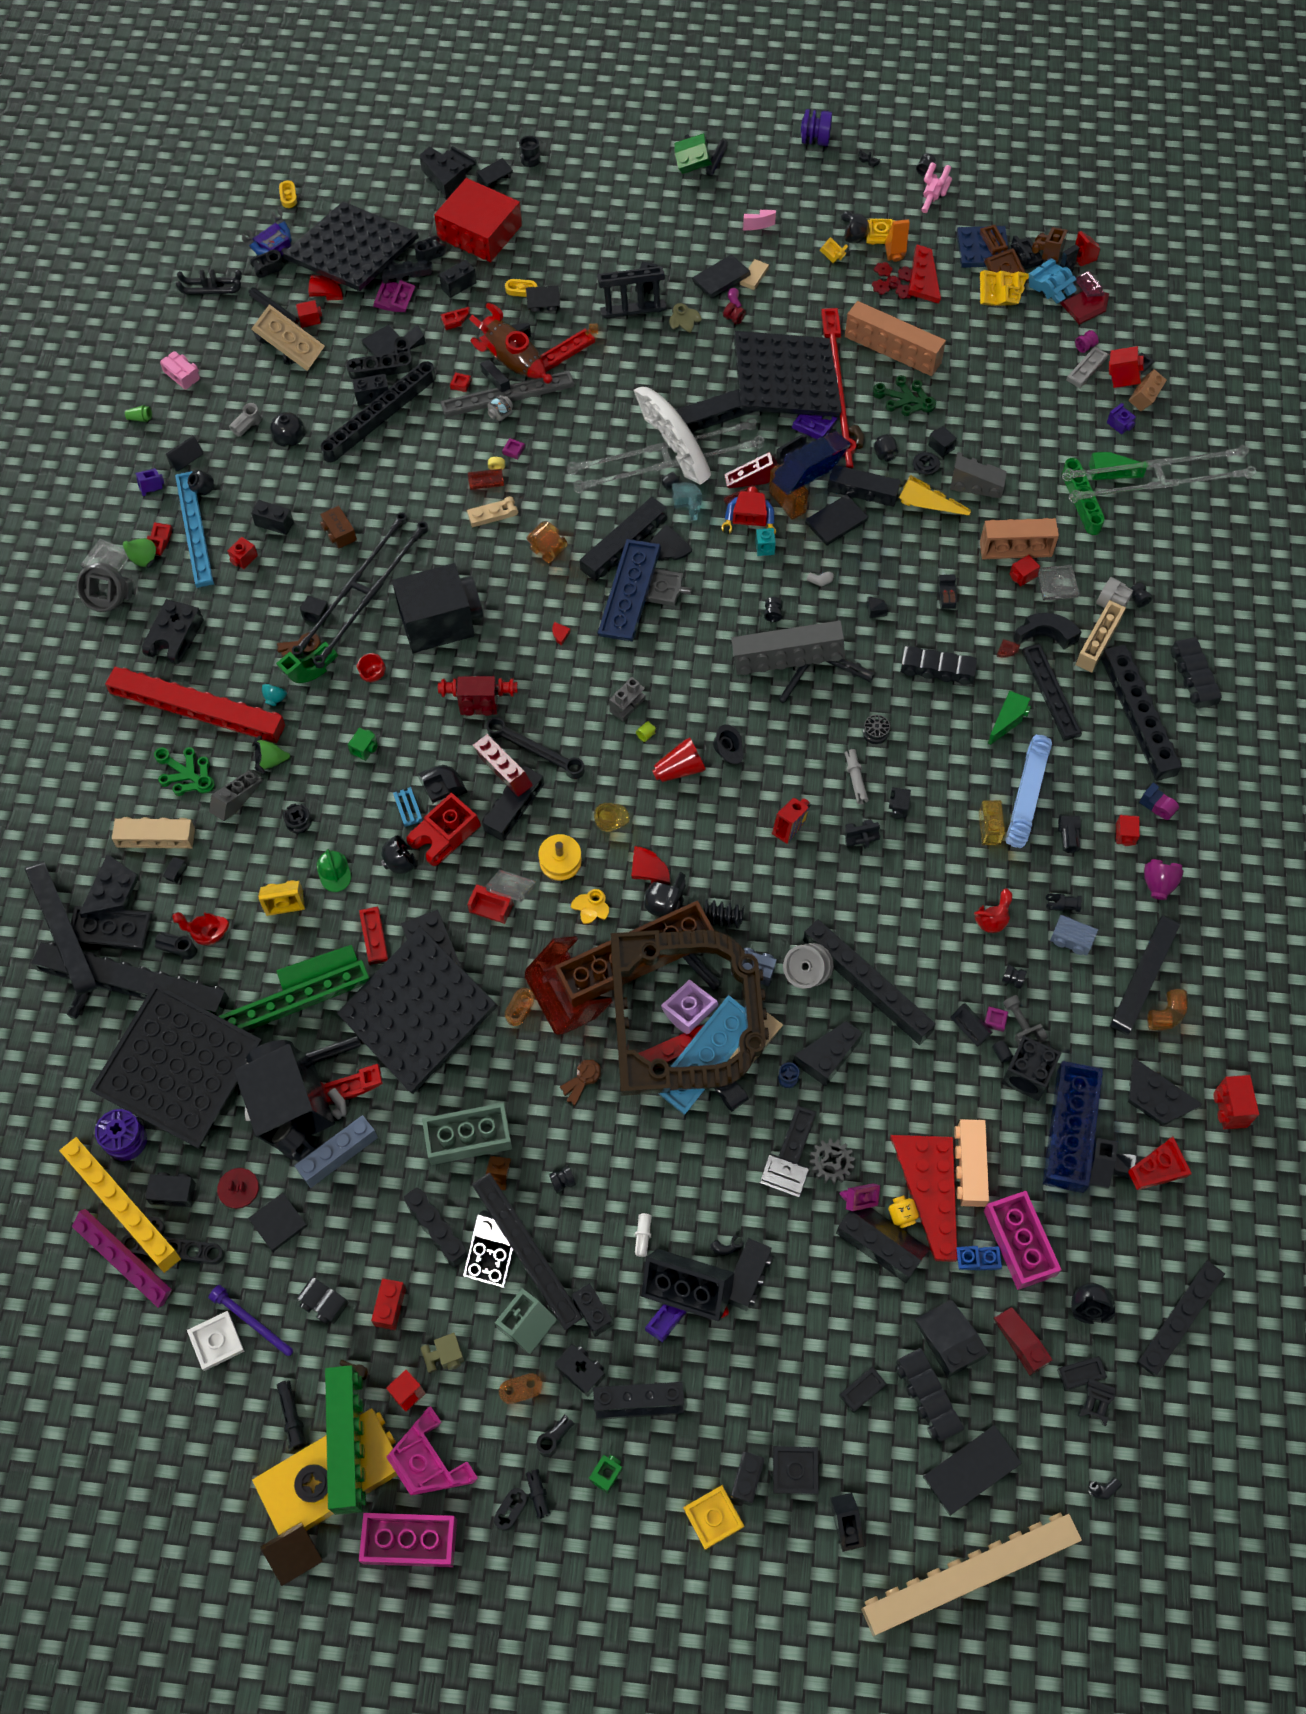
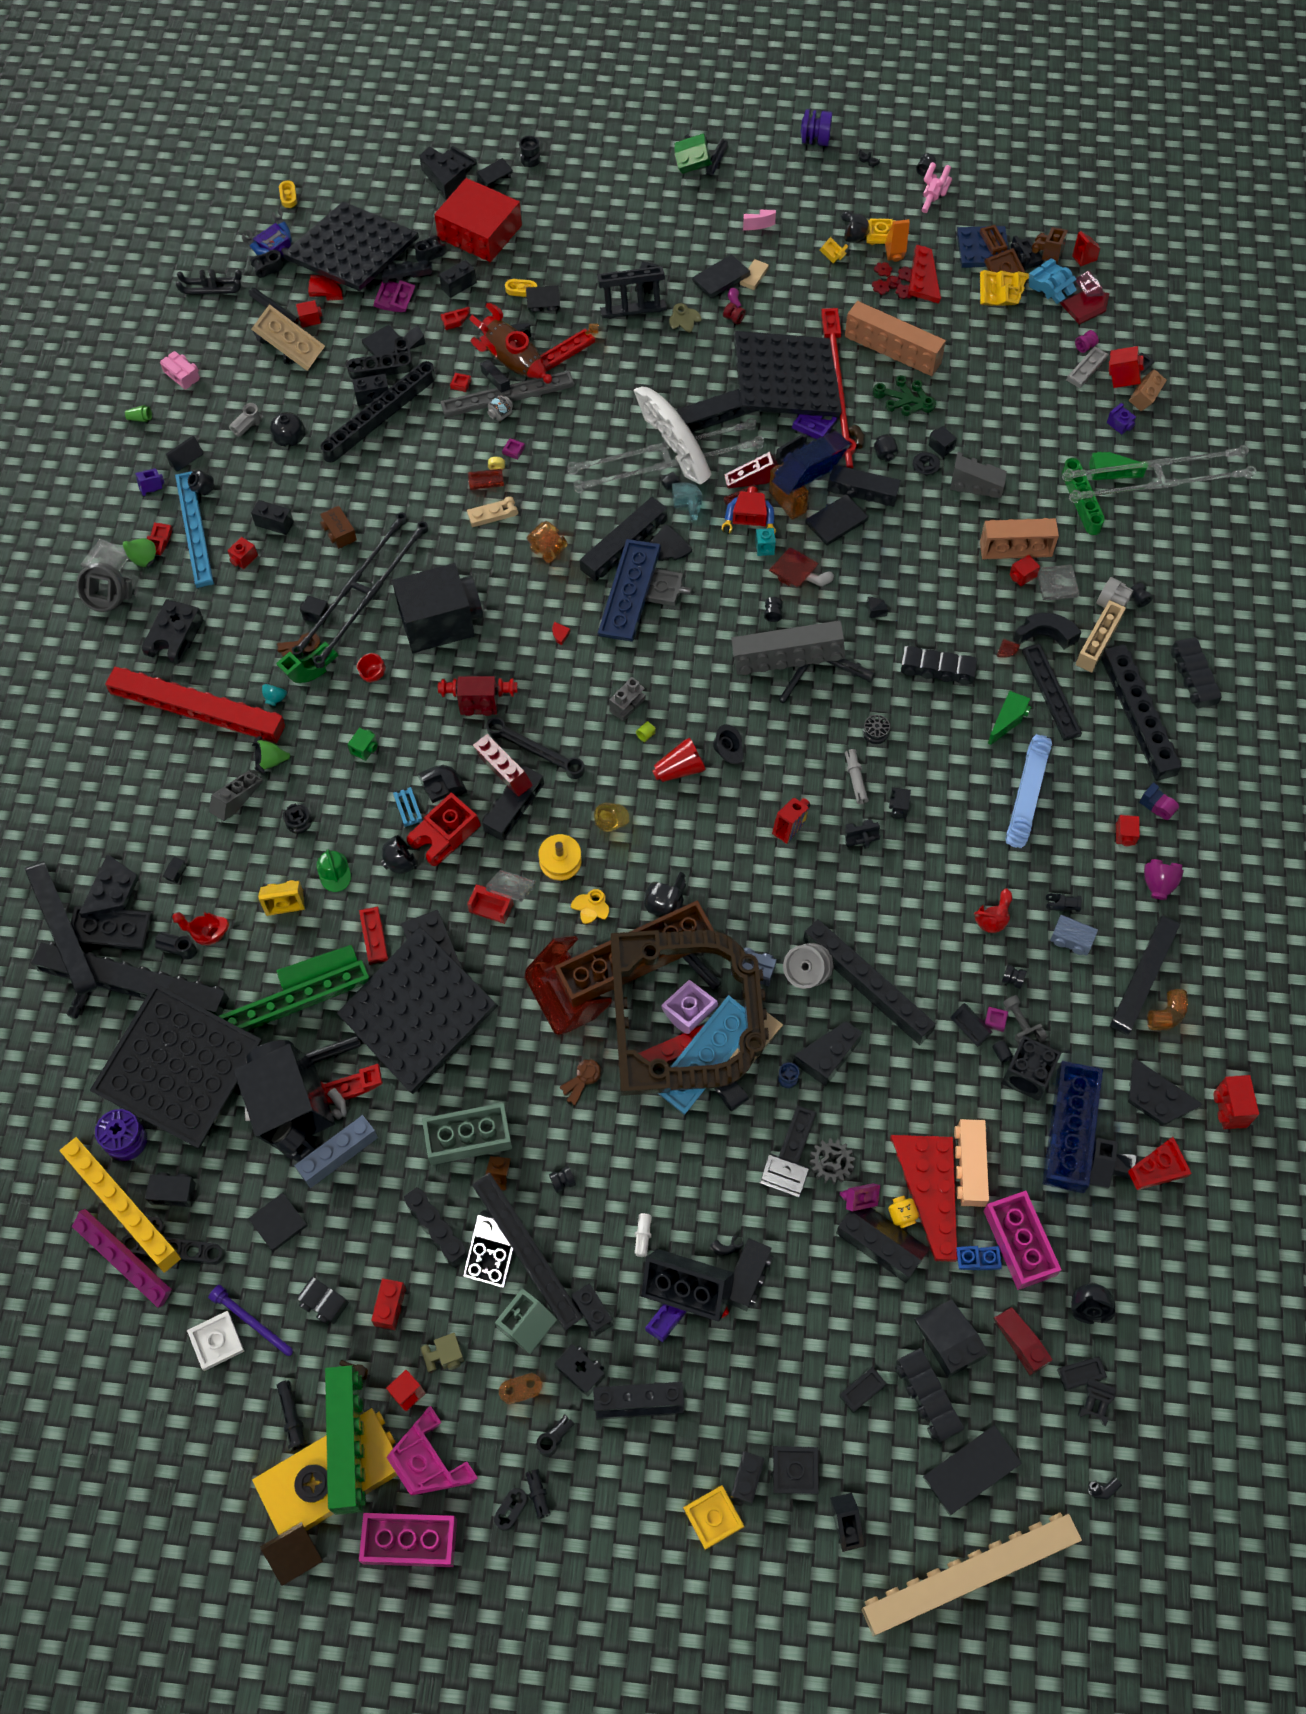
tan brick [112,817,195,849] -> none
green plant [154,747,215,796] -> none
dark red piece [217,1168,259,1209] -> none
clear orange plate [505,988,535,1026] -> none
green brick [589,1455,623,1494] -> none
red brick [631,846,670,884] -> none
black piece [704,899,745,929] -> none
yellow wedge [899,475,971,515] -> none
black leg [937,574,957,609] -> none
clear yellow brick [979,800,1005,845] -> none
black piece [1058,815,1081,853] -> none
black plate [1060,244,1079,272] -> none
black plate [1137,1260,1226,1377] -> none
none -> clear red piece [769,547,819,588]

